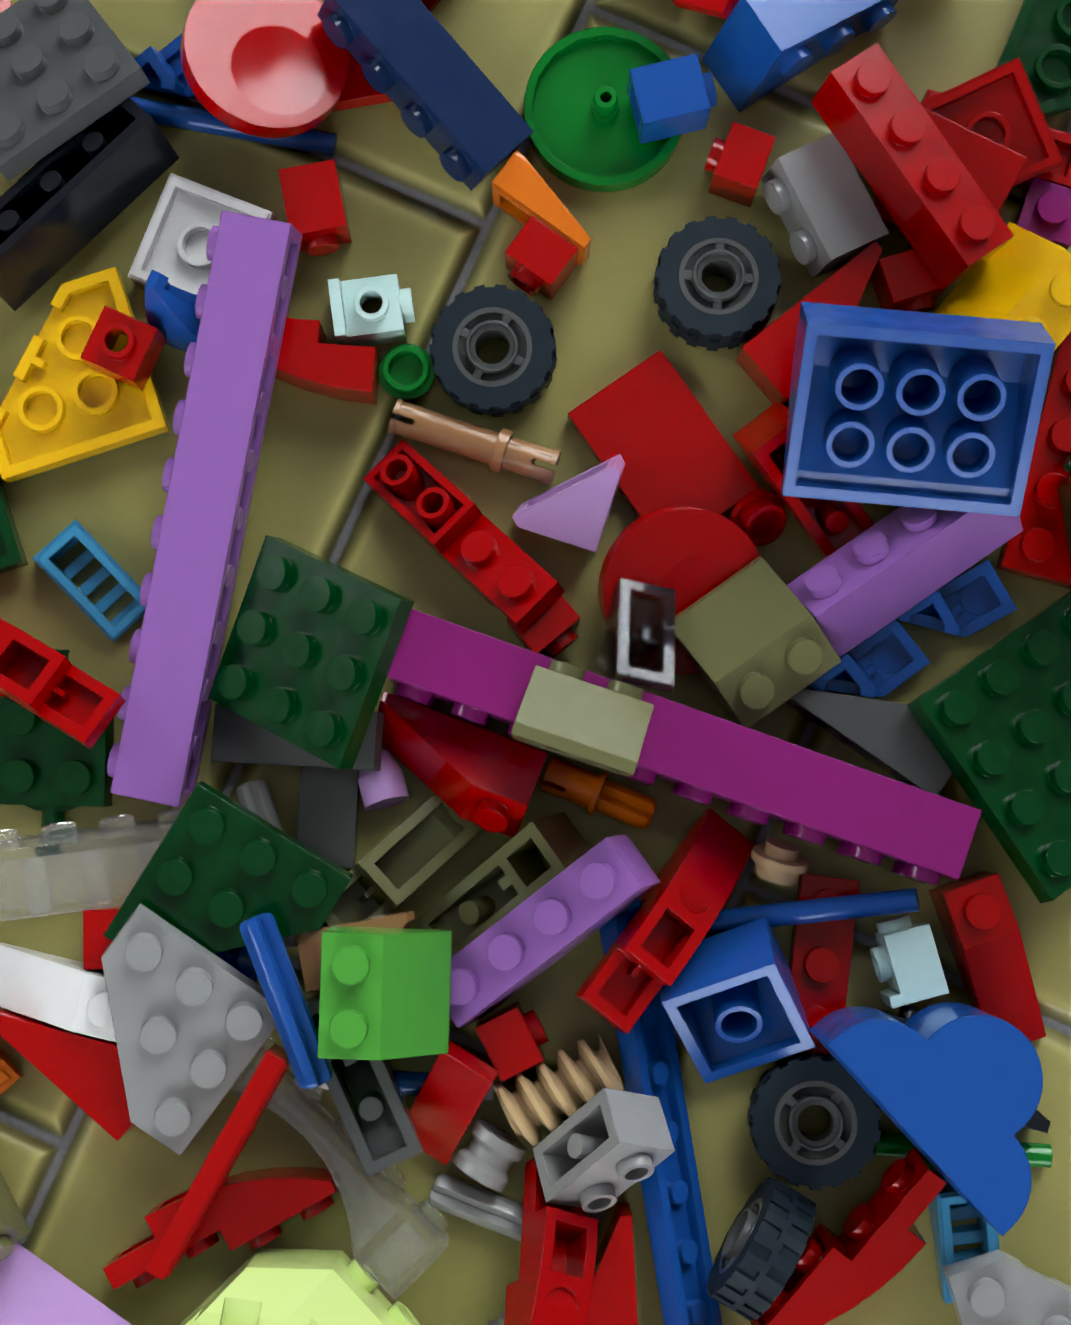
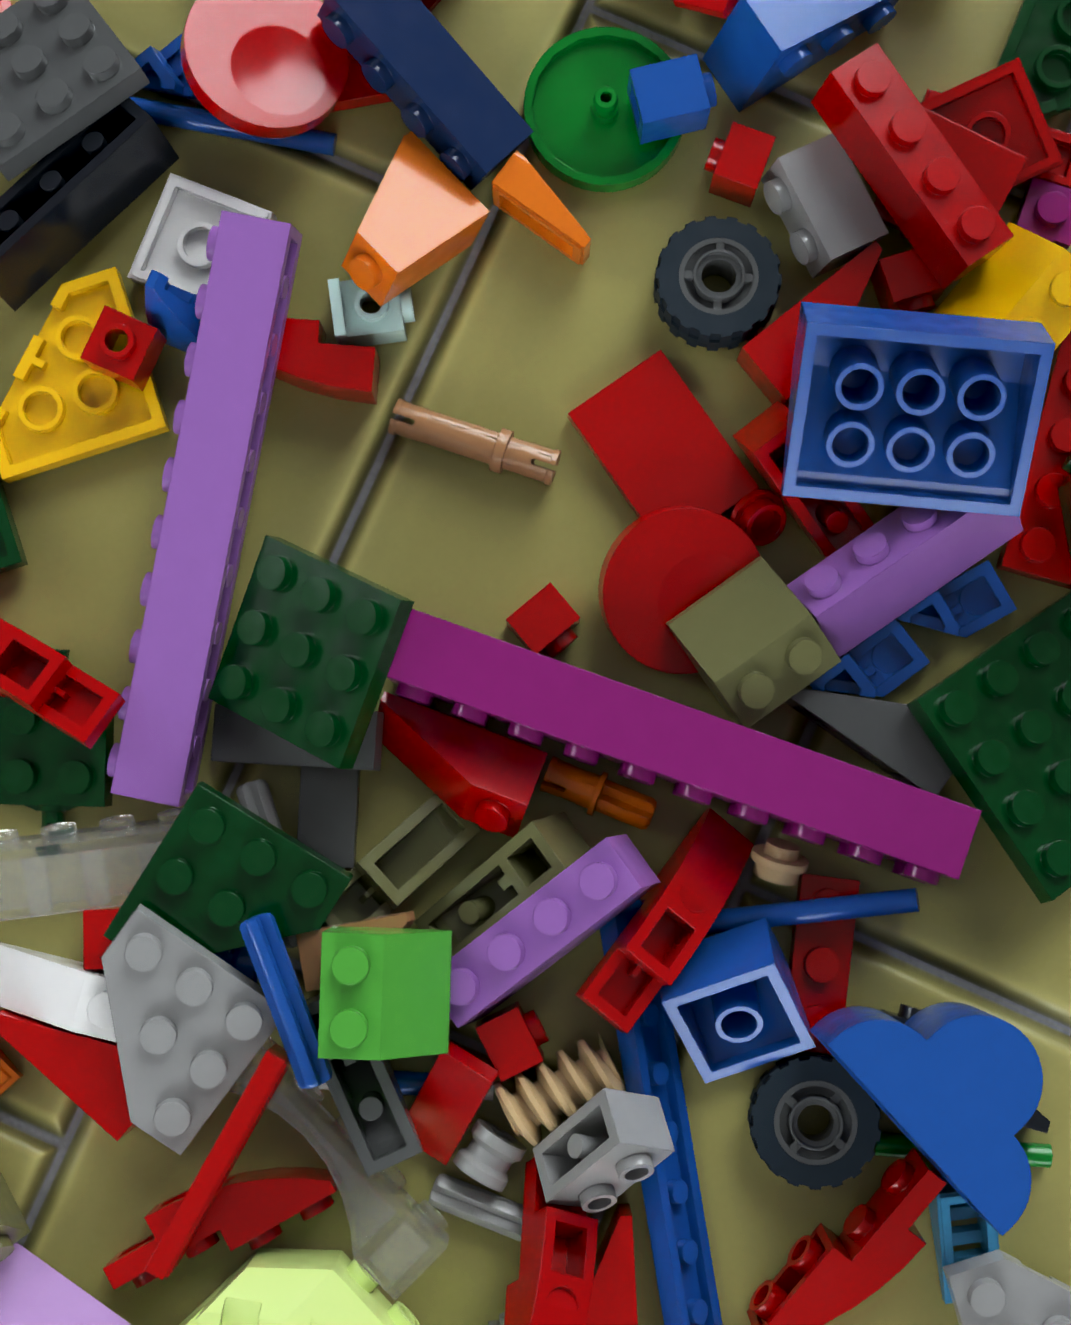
dark azure slope [32,519,146,642] -> none
red brick [278,159,352,256] -> none
lavender hose [358,750,410,811] -> none
red slope [363,439,564,632] -> none
green plate [378,344,435,401] -> none
black wheel [429,284,557,417] -> none
red plate [505,216,578,300] -> none
slope [511,660,654,777] -> none
lavender slope [512,454,626,552] -> none
clear smoke slope [597,578,675,692] -> none
black wheel [706,1177,817,1322] -> none
light aqua brick [870,913,949,1009] -> none
red slope [928,871,1046,1042] -> none
none -> slope [341,131,490,307]

